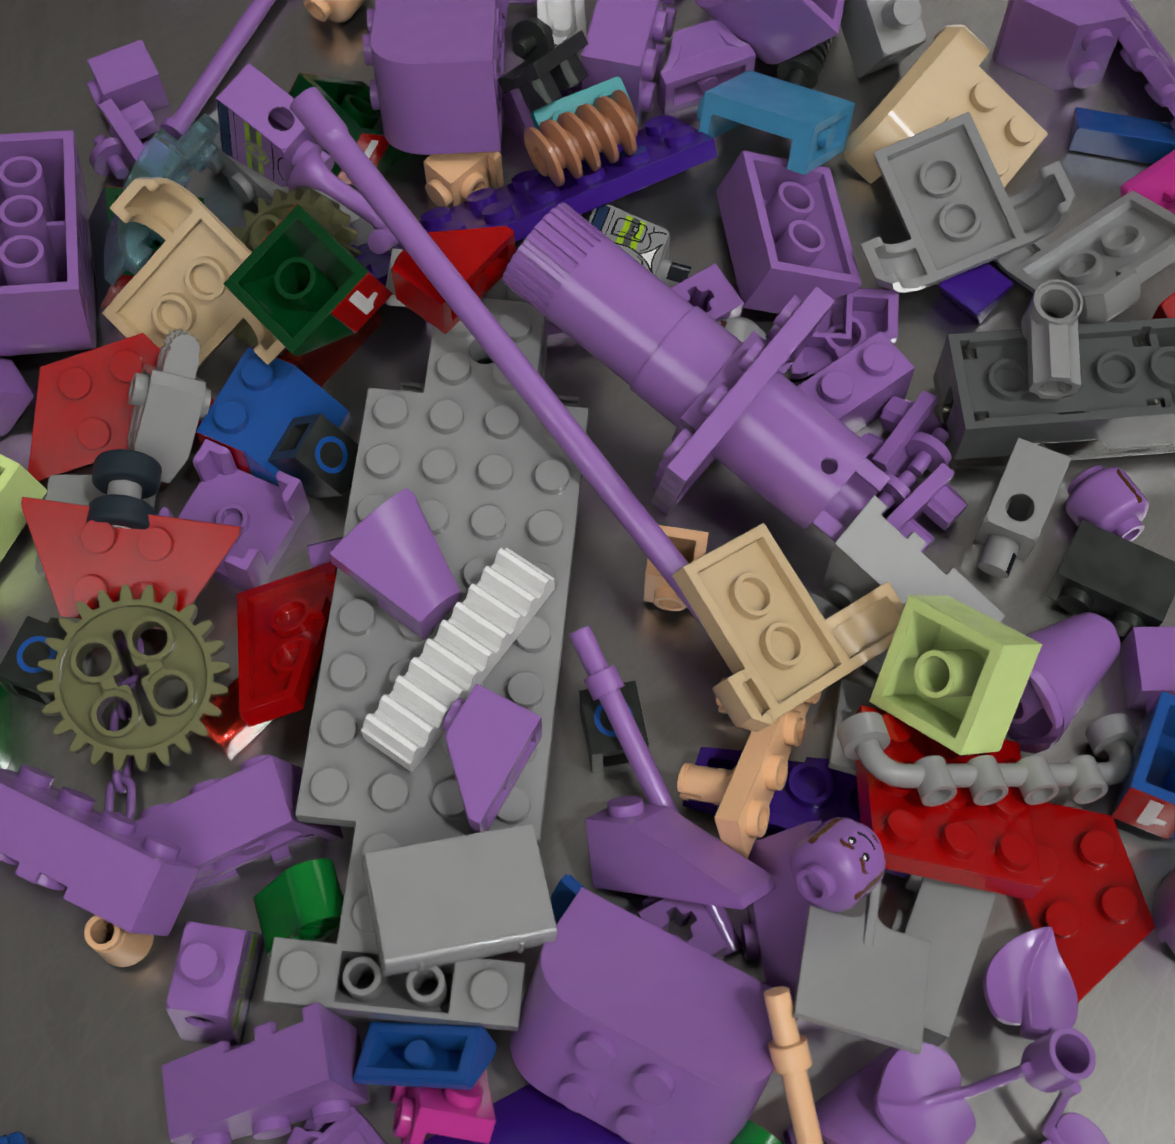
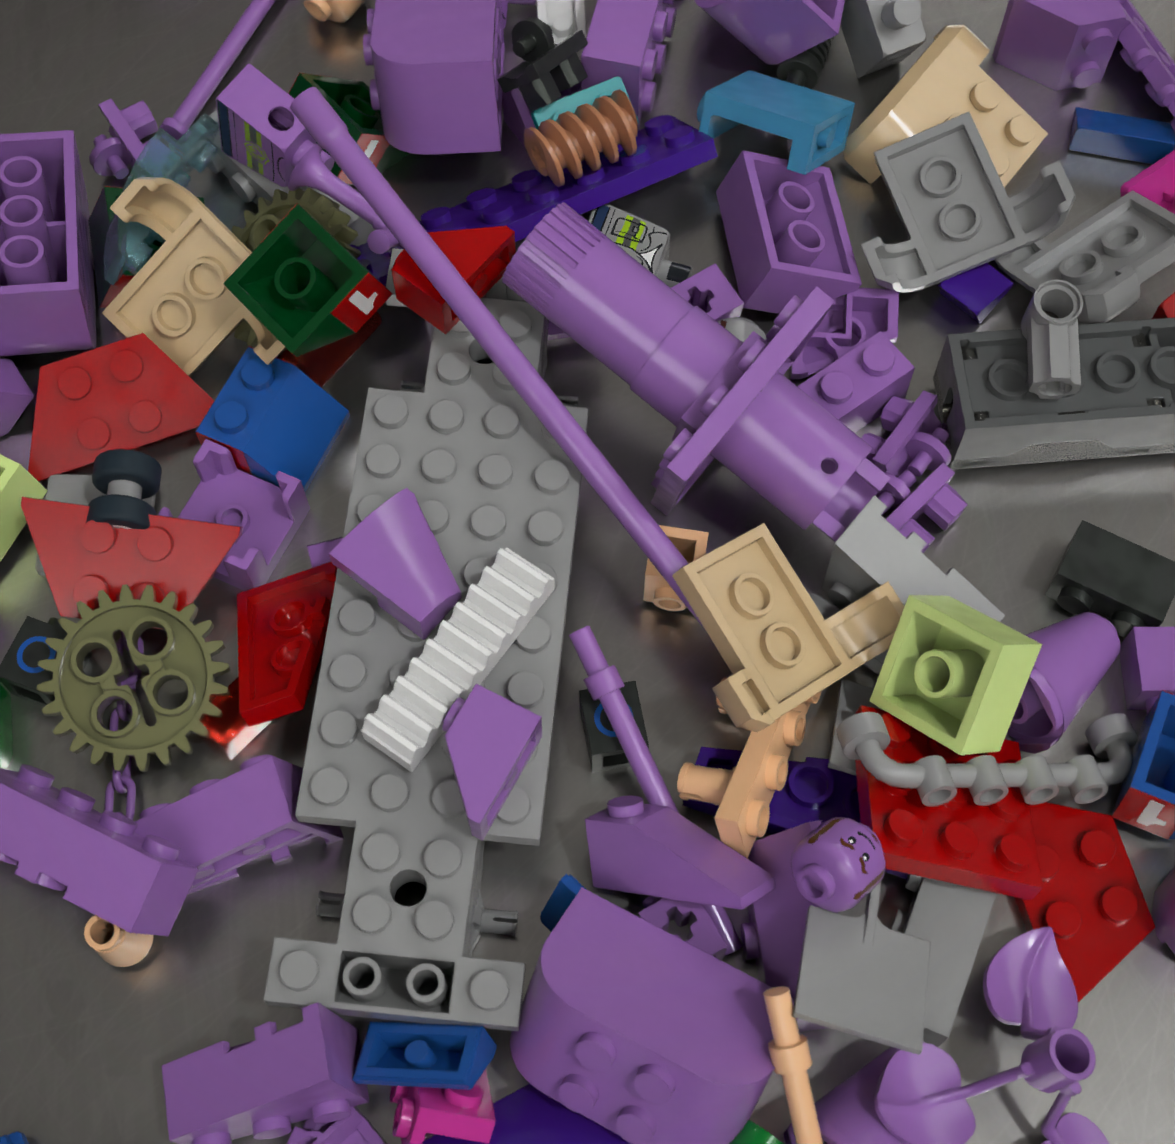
medium lavender brick [86,39,169,112] -> none
light grey hinge [127,328,211,483] -> none
medium lavender torso [166,921,265,1047] -> none
green beam [253,858,344,958] -> none
pearl dark grey brick [267,413,359,498] -> none
light grey piece [362,823,557,977] -> none
light nougat brick [423,151,504,208] -> none
medium lavender slope [657,18,756,115] -> none
light grey torso [975,438,1072,578] -> none
medium lavender head [1066,465,1149,541] -> none

